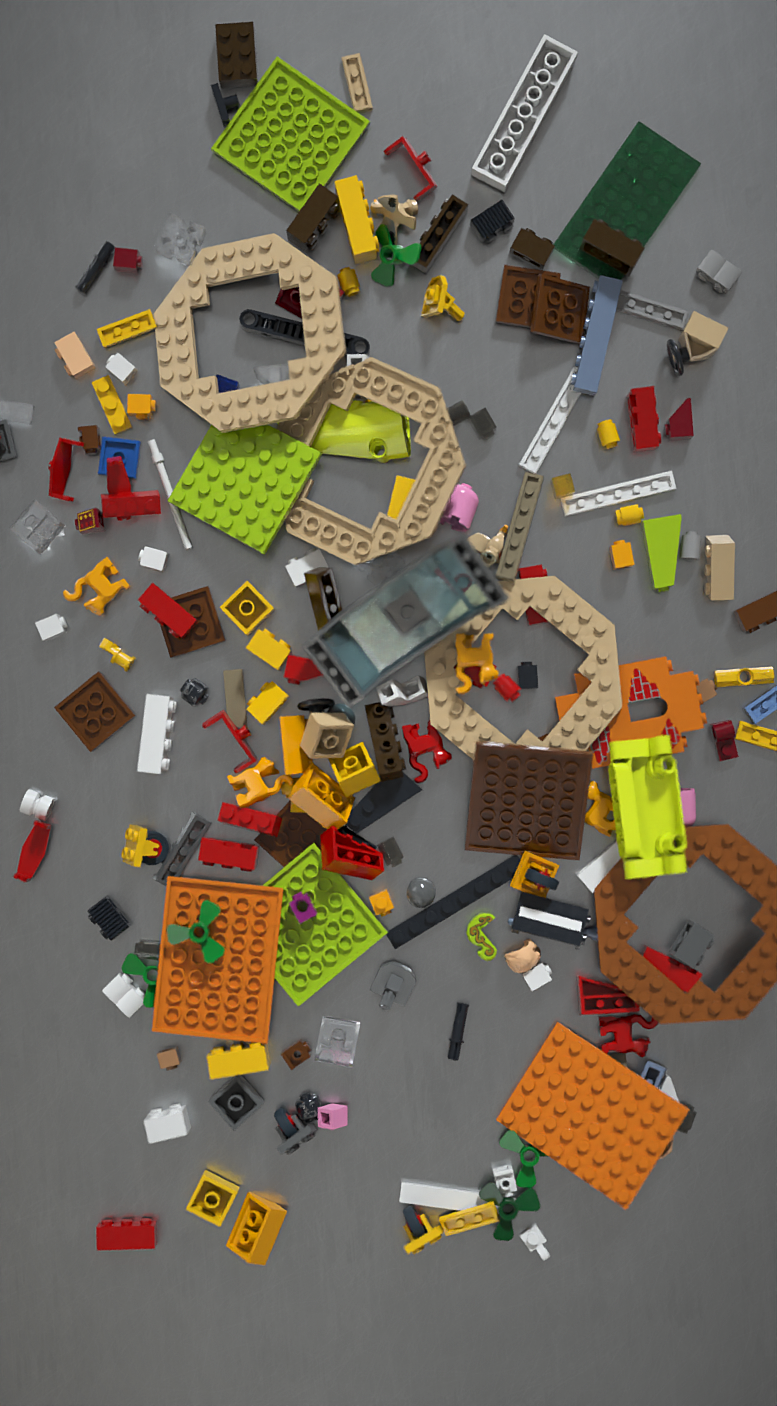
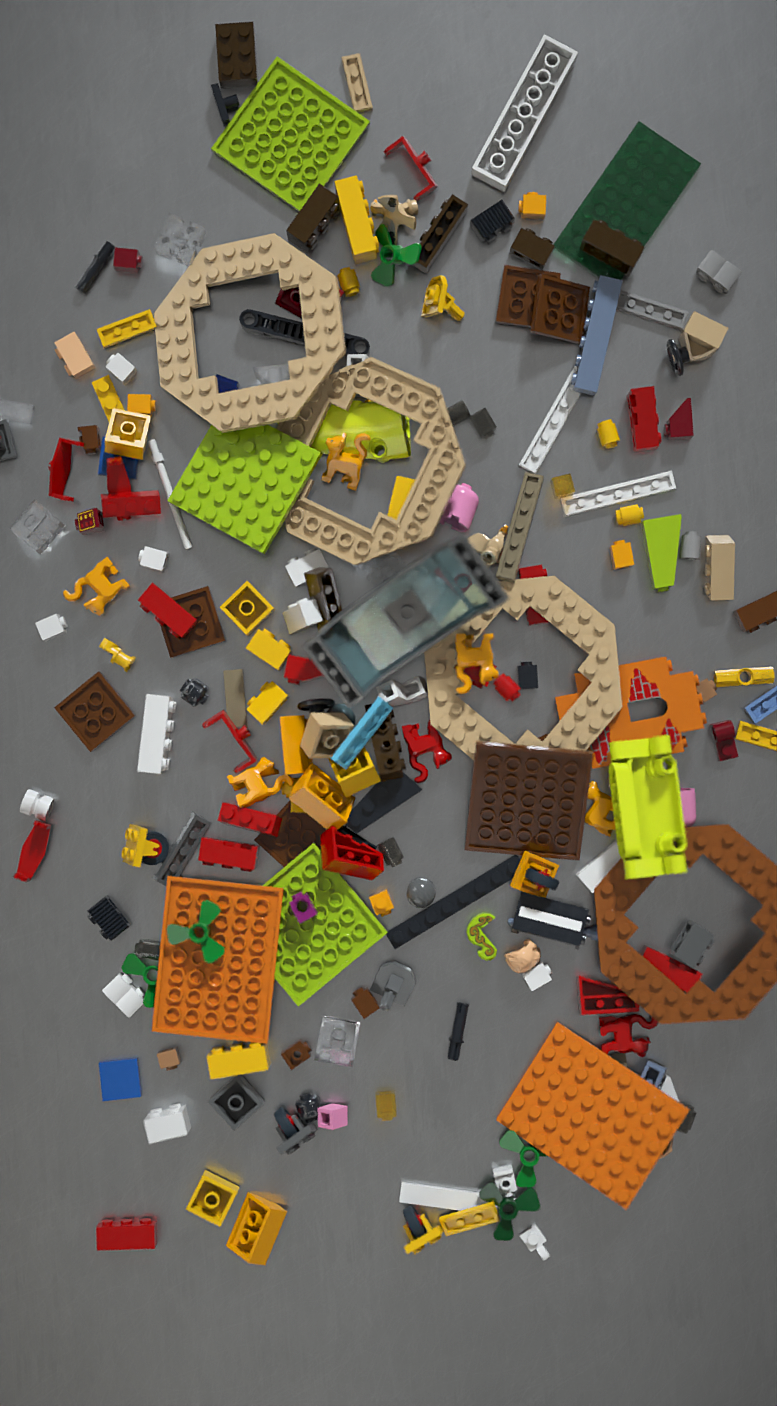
none -> blue tile [99,1058,142,1101]
none -> yellow slope [105,408,151,460]
none -> white brick [282,598,323,634]
none -> light orange animal [321,433,371,491]
none -> medium azure plate [331,697,393,770]
none -> reddish brown brick [351,987,380,1019]
none -> clear yellow brick [376,1090,397,1121]
none -> light orange brick [518,192,546,219]

